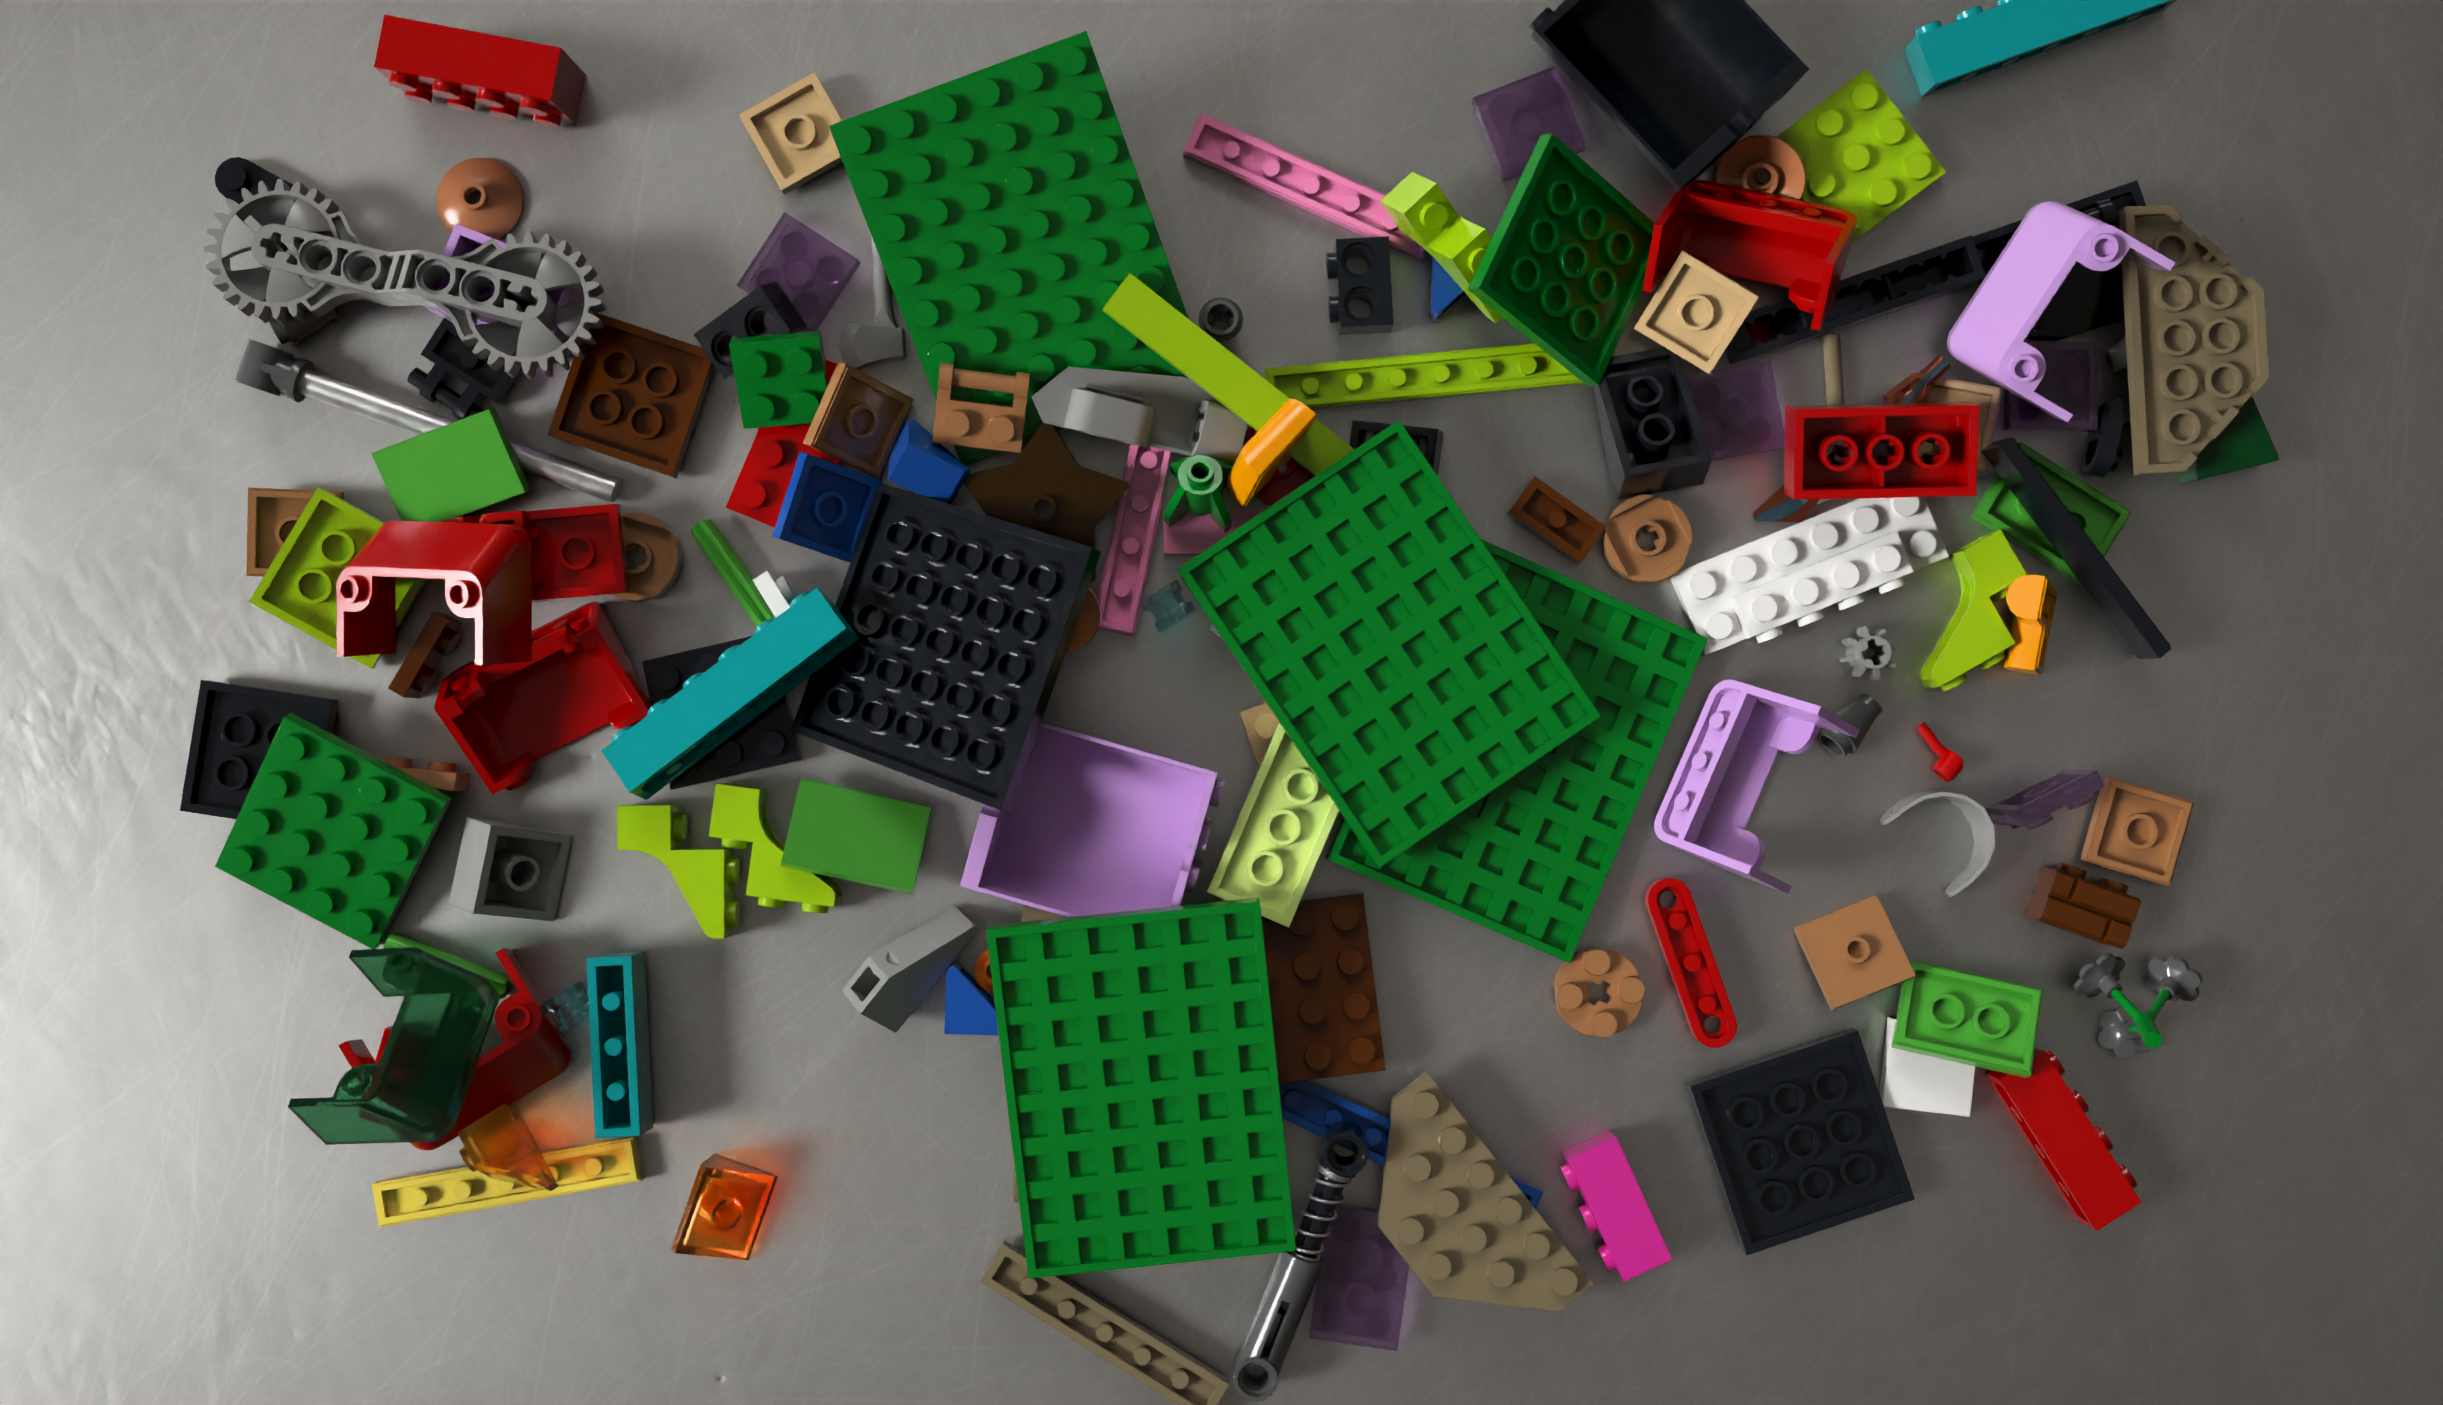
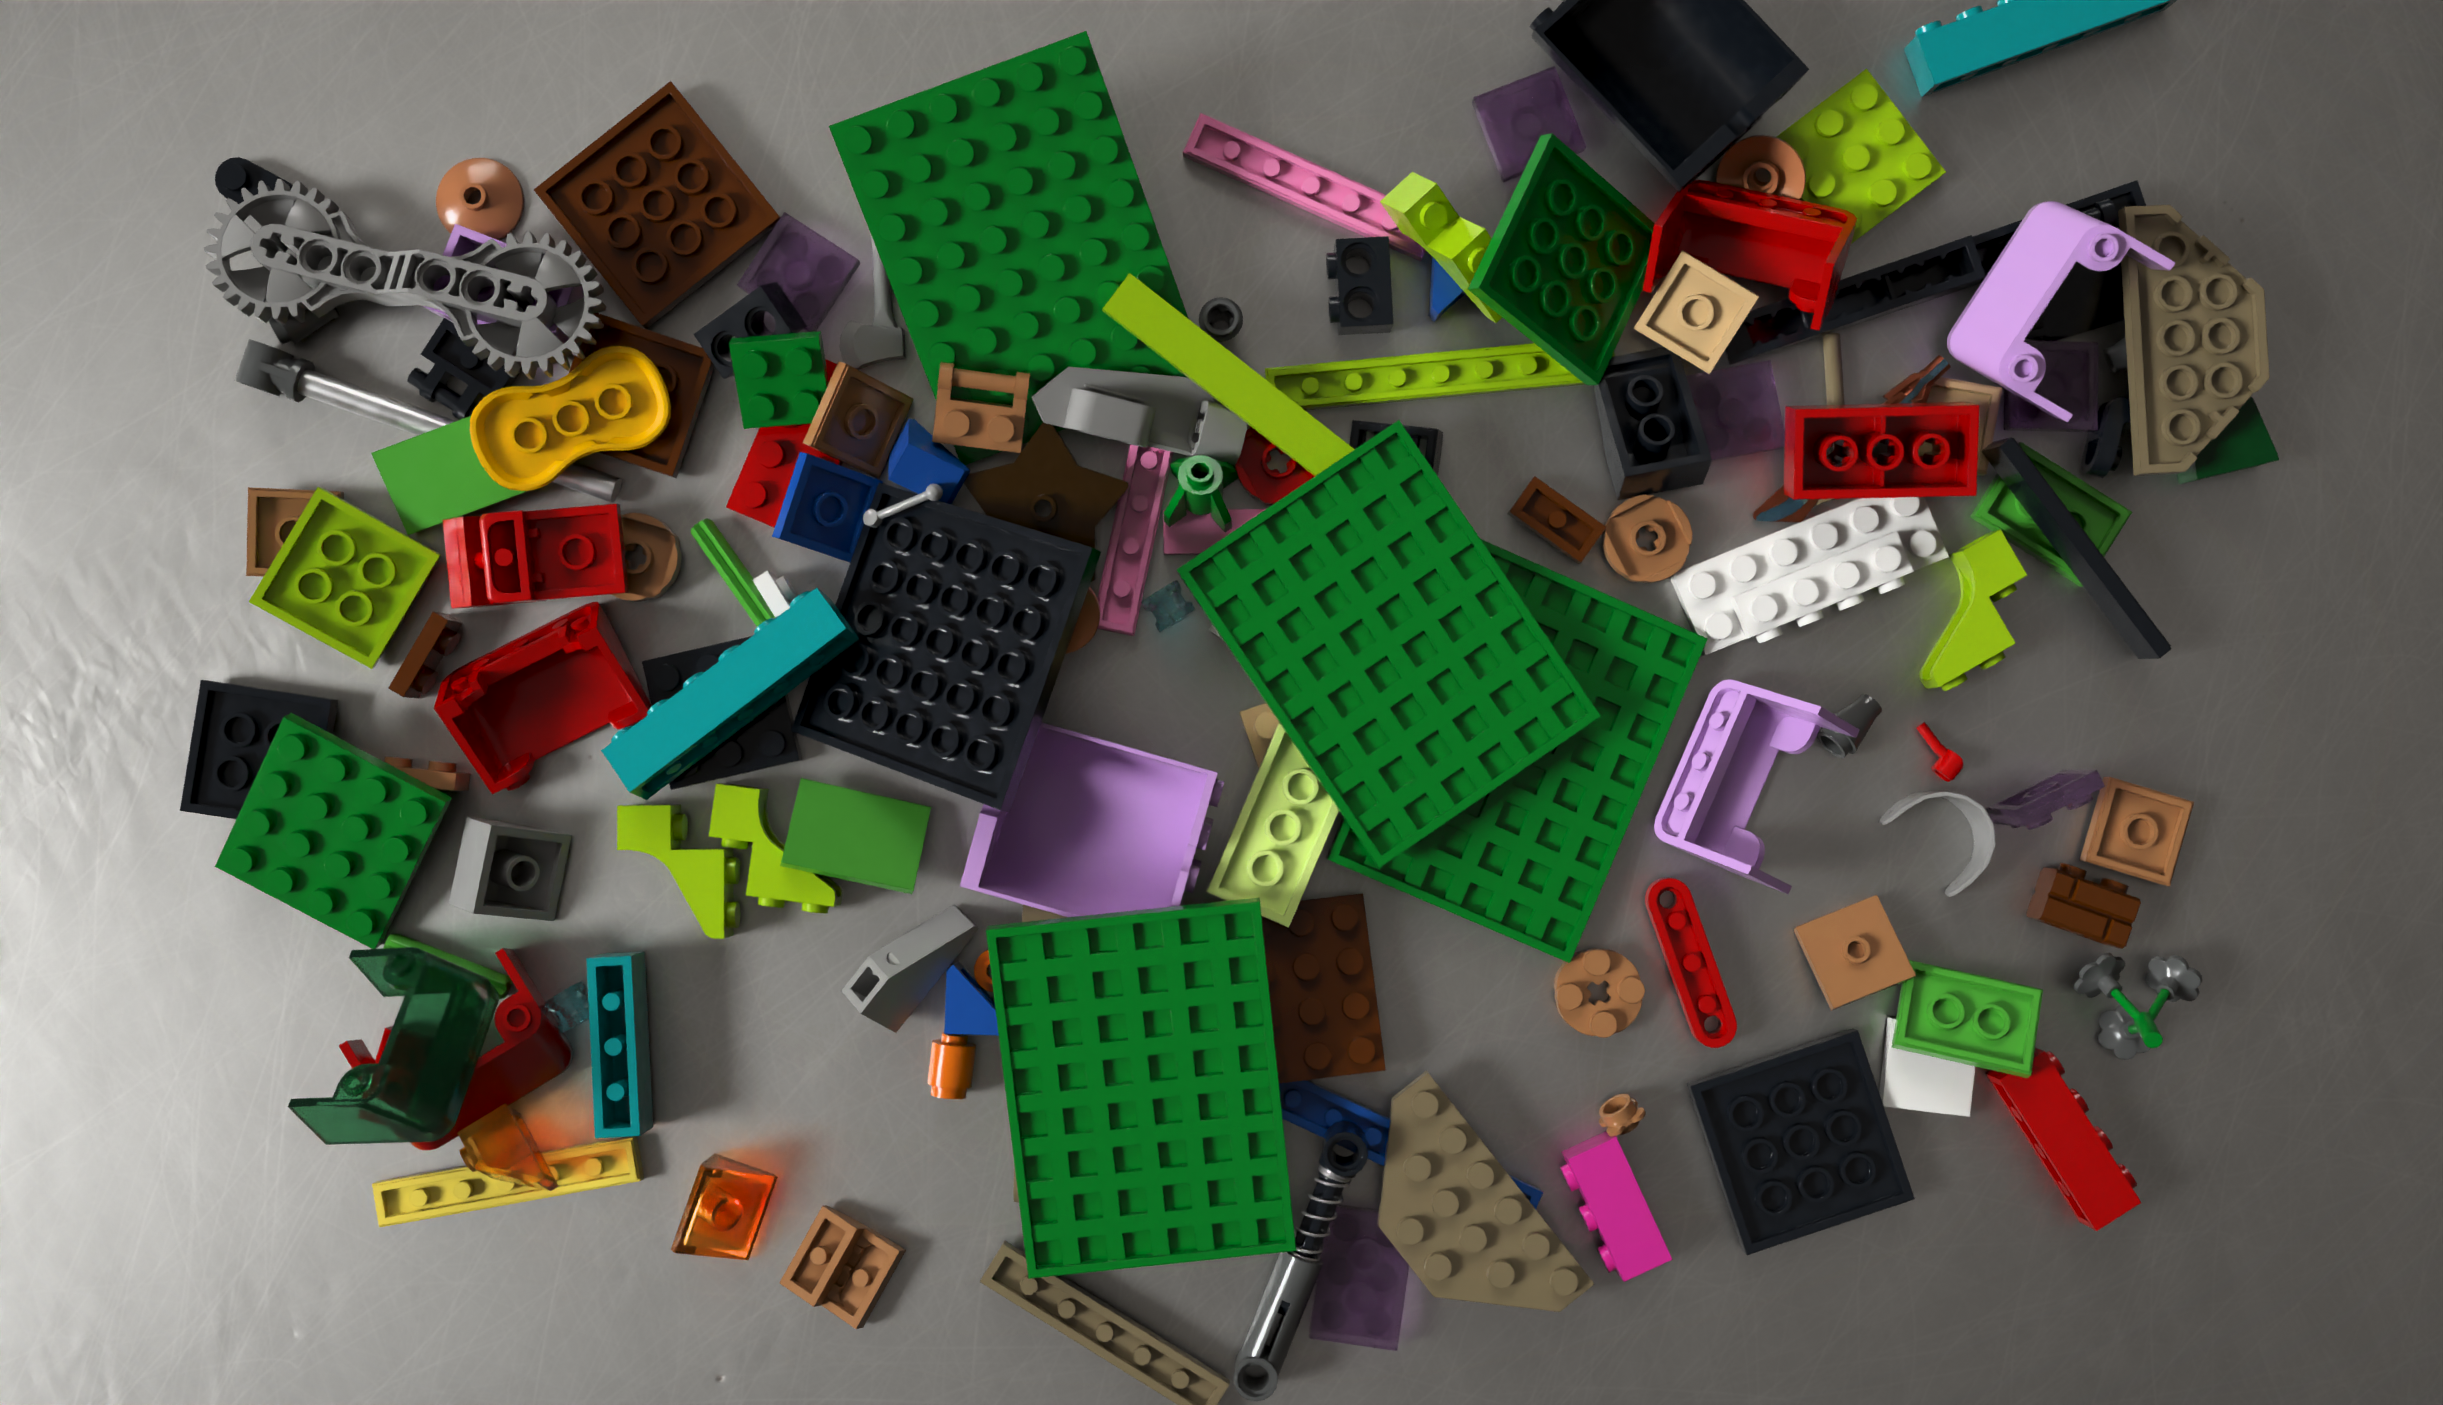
red windscreen [336,521,532,665] -> none
red brick [374,15,586,128] -> none
tan plate [739,72,842,195] -> none
light orange brick [1226,399,1316,507] -> none
light grey gear [1839,626,1898,680] -> none
light orange brick [2003,575,2058,676] -> none
none -> yellow plate [469,346,671,491]
none -> reddish brown plate [534,81,783,329]
none -> medium nougat slope [780,1205,906,1329]
none -> light grey hinge [863,484,943,528]
none -> orange brick [927,1032,976,1099]
none -> medium nougat plate [1599,1094,1646,1137]

